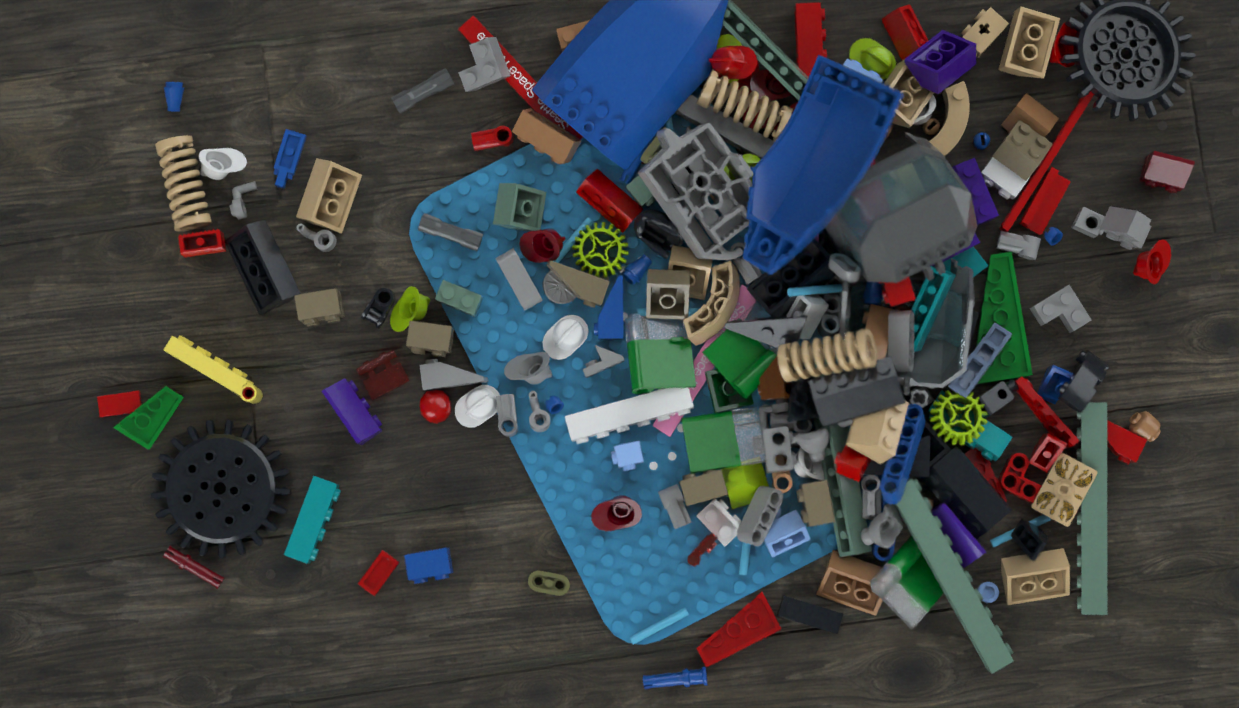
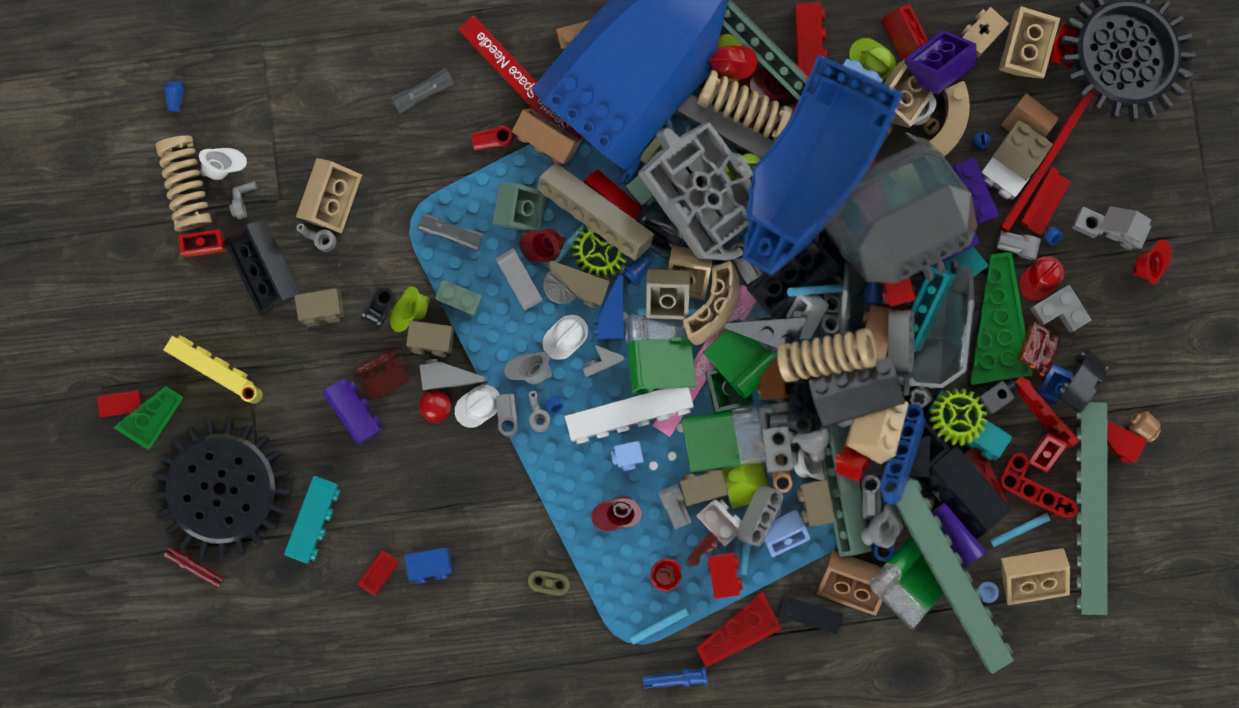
blue hinge [274,129,307,189] -> none
light grey brick [458,37,511,92] -> none
light grey beam [829,253,861,282] -> none
sand blue slope [948,322,1012,399] -> none
black slope [1010,518,1049,562] -> none
tan shield [1032,453,1098,527] -> none
slope [1139,151,1195,193] -> none
none -> dark tan brick [537,163,654,261]
none -> red hair [650,559,682,591]
none -> red brick [707,553,743,599]
none -> clear red plate [1017,322,1059,376]
none -> red piece [1019,256,1065,301]

